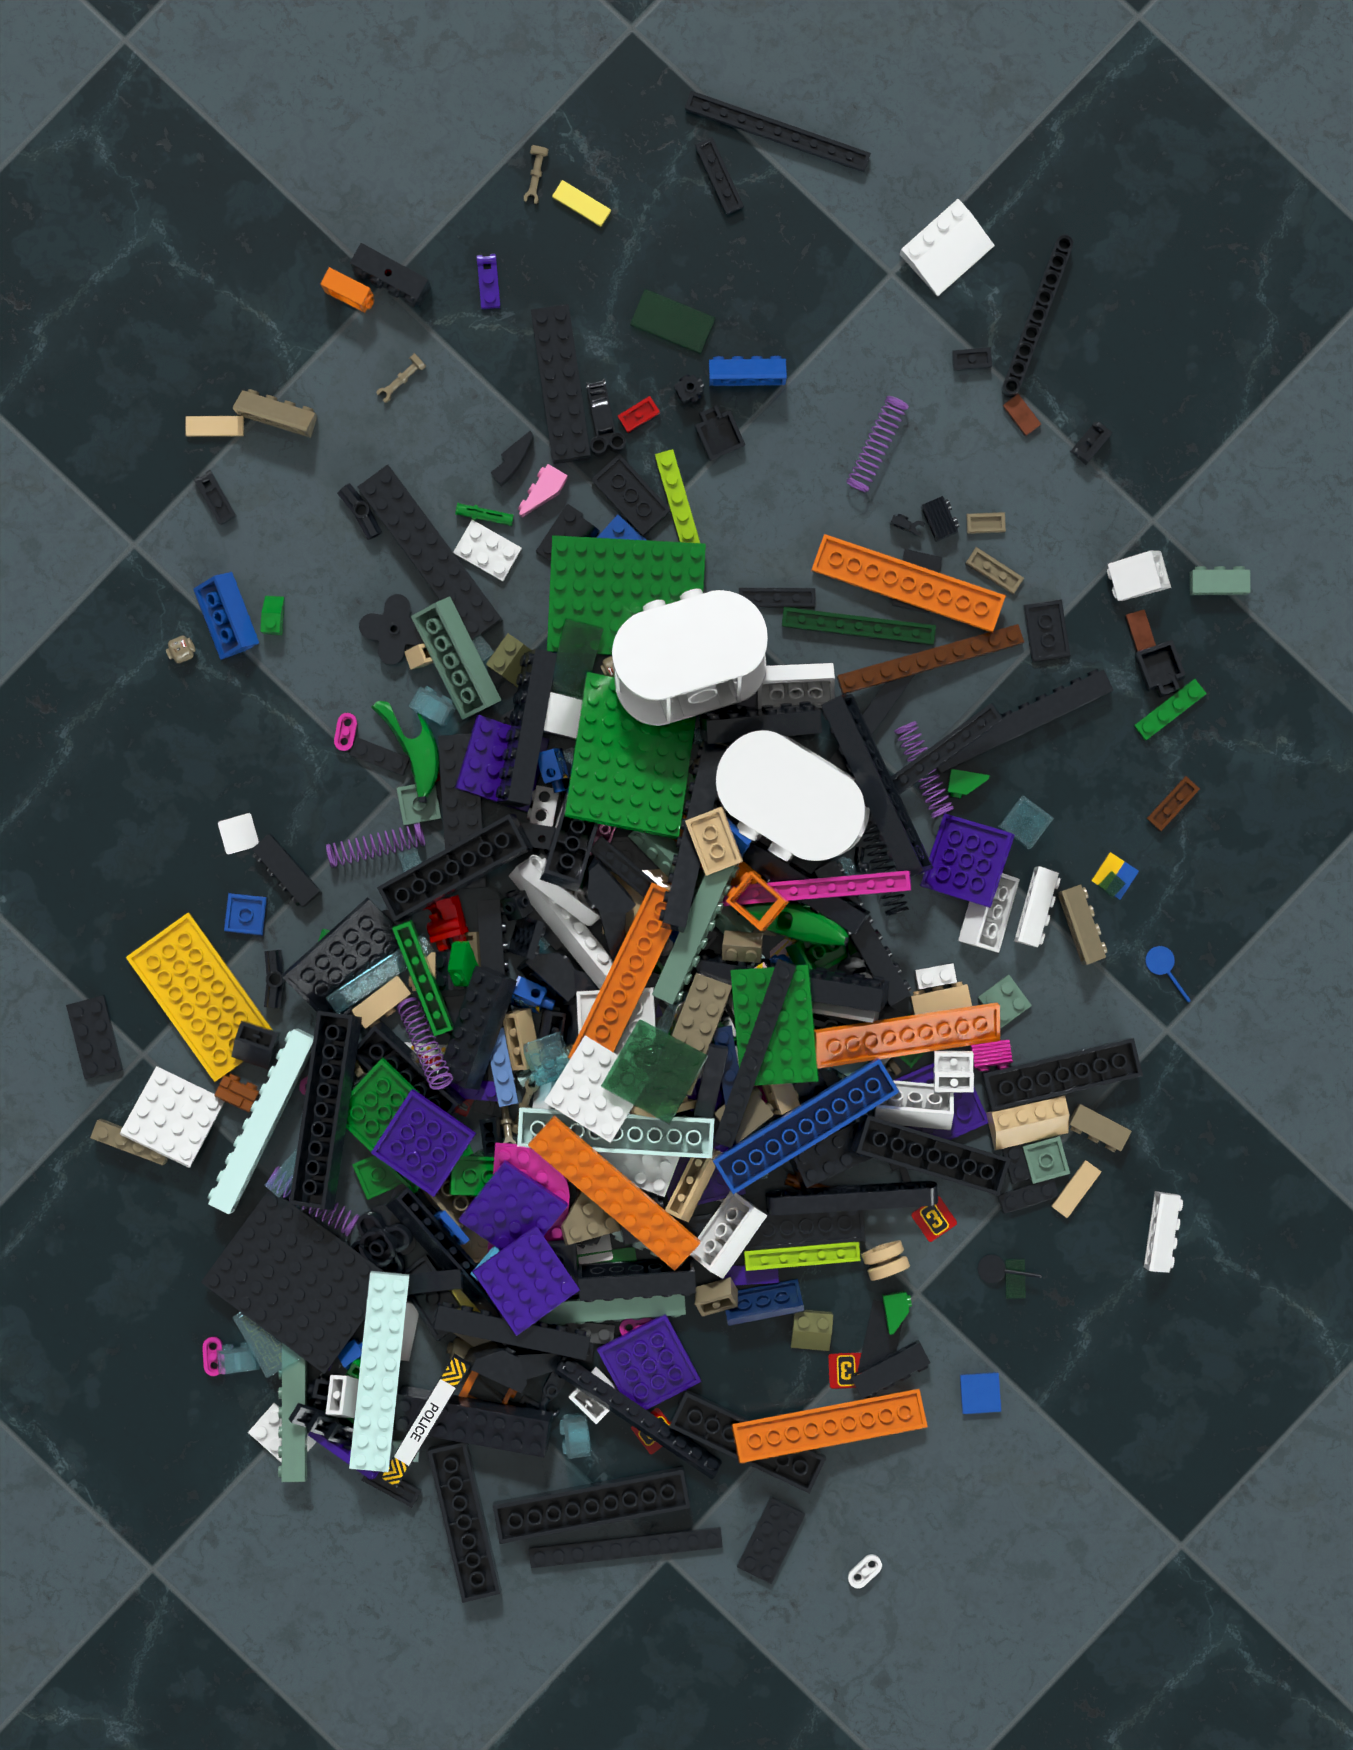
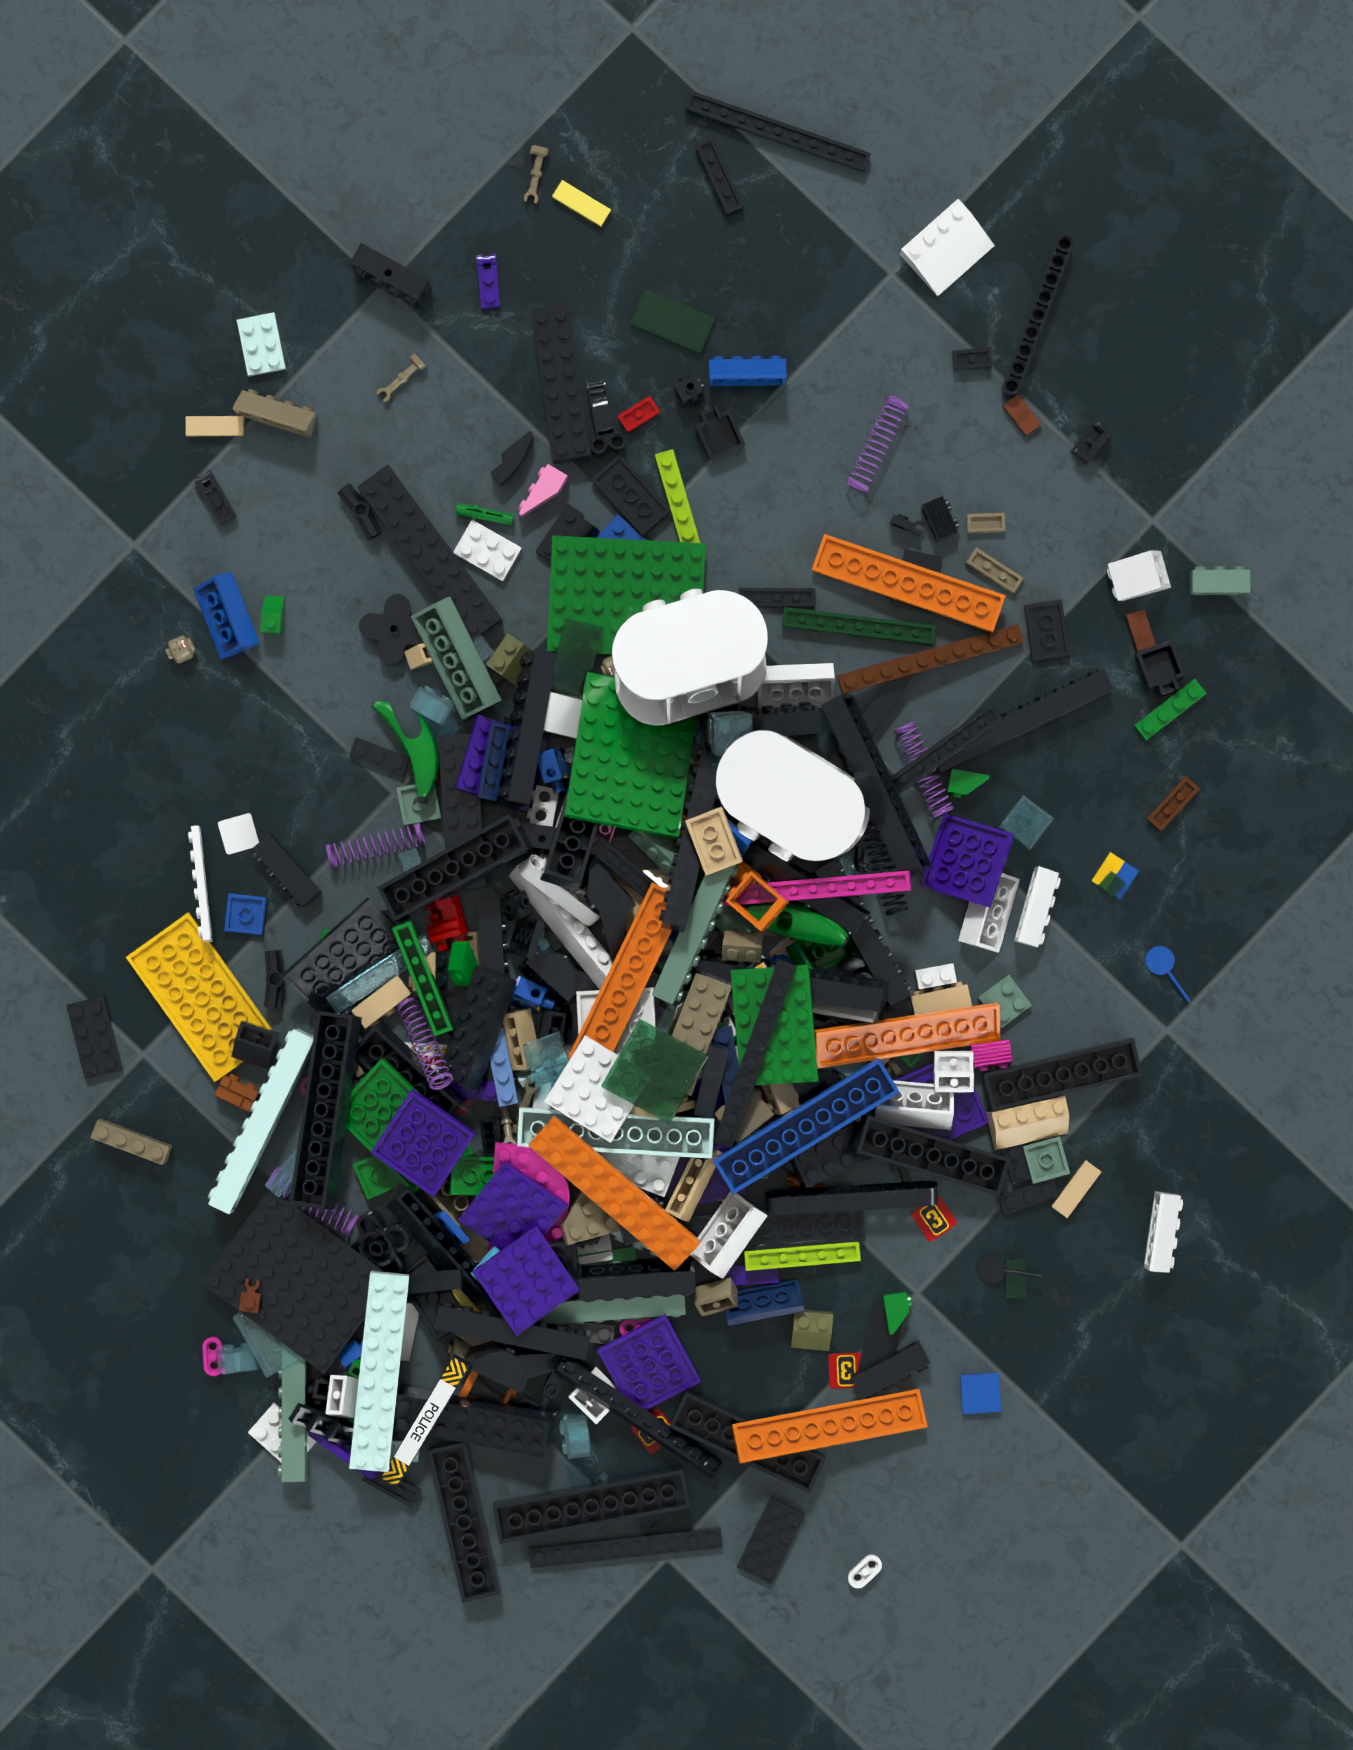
white plate [120,1066,225,1168] -> none
orange window [320,267,375,313] -> none
dark pink plate [334,713,358,751] -> none
tan wheel [861,1240,910,1281] -> none
dark tan slope [1057,885,1107,965] -> none
dark tan brick [1069,1104,1132,1153] -> none
none -> white plate [188,825,213,942]
none -> light aqua plate [237,312,286,377]
none -> copper plate [239,1278,262,1313]
none -> dark blue plate [476,722,510,802]
none -> clear light blue brick [709,710,753,756]

